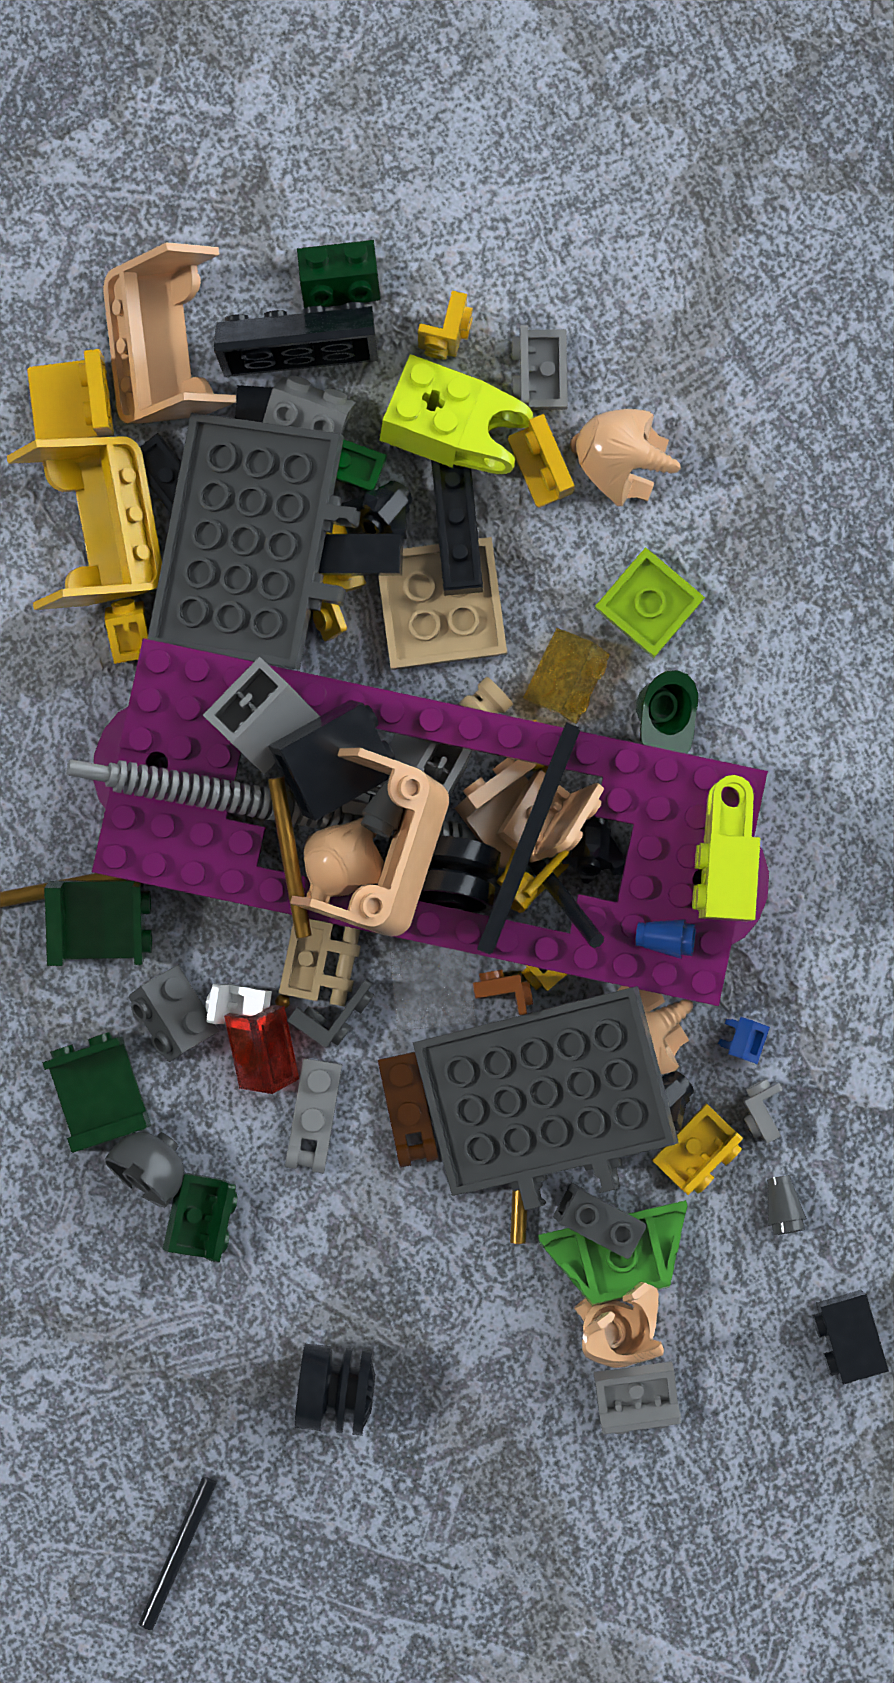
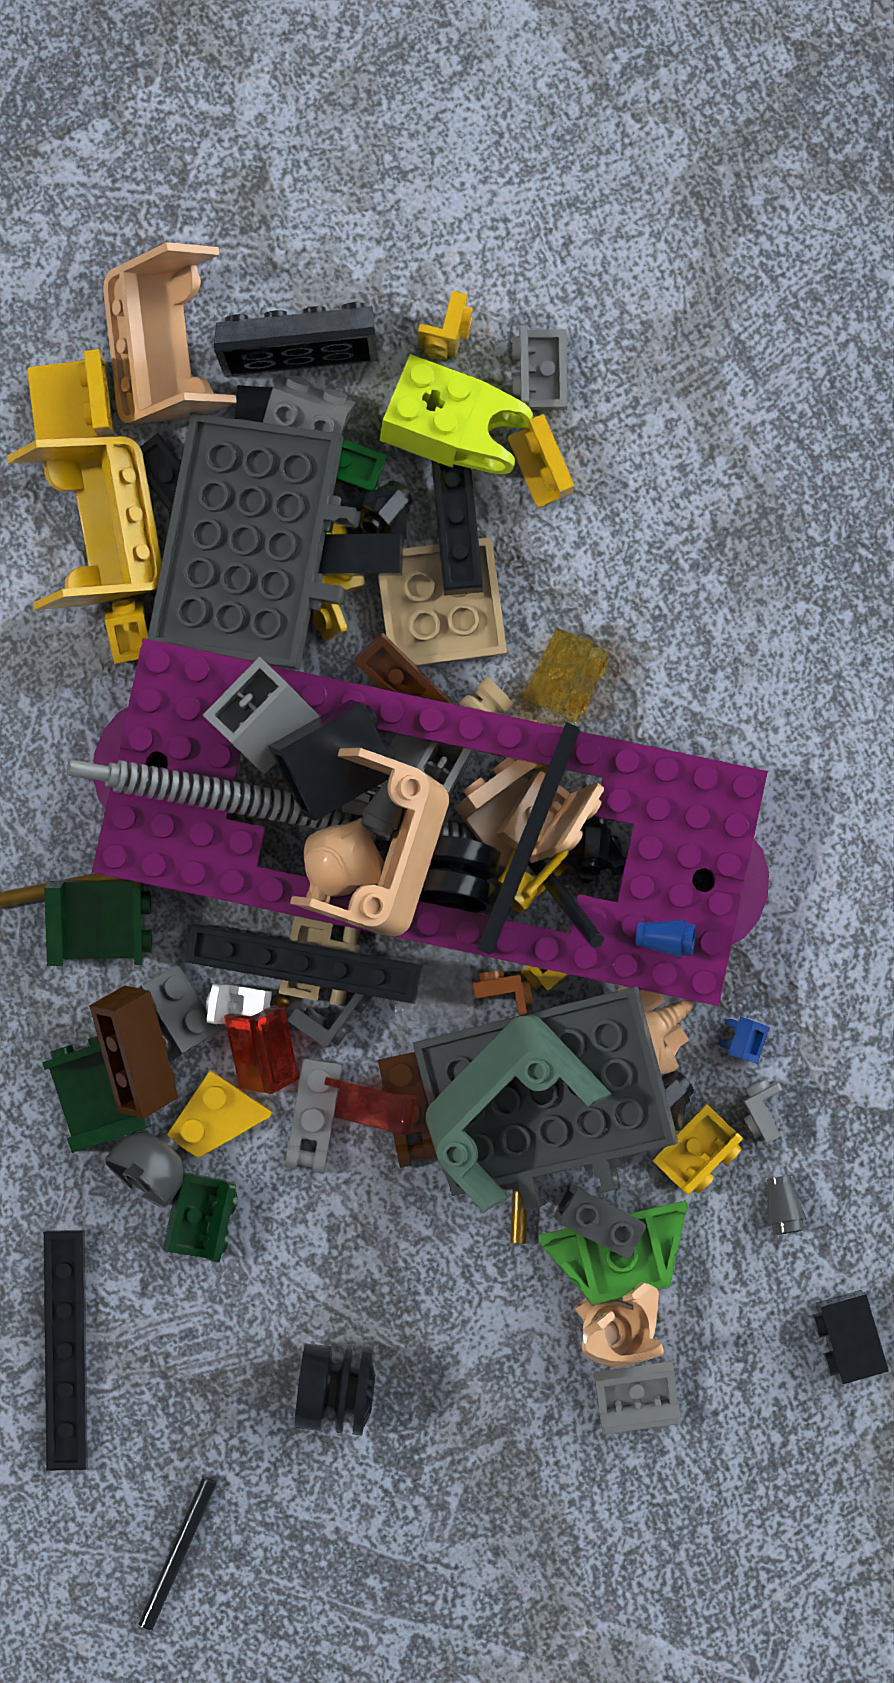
pearl gold bar [268,777,312,938] -> none
dark green bracket [297,240,381,308] -> none
light nougat piece [570,409,681,506] -> none
lime plate [594,547,705,659] -> none
dark green piece [636,670,698,754] -> none
neon yellow brick [692,775,760,922] -> none
none -> black tile [43,1230,88,1471]
none -> reddish brown brick [89,985,179,1119]
none -> yellow wing [167,1070,273,1158]
none -> black tile [185,924,422,1004]
none -> clear red panel [324,1077,416,1135]
none -> reddish brown plate [354,632,456,705]
none -> sand green windscreen [426,1014,611,1212]

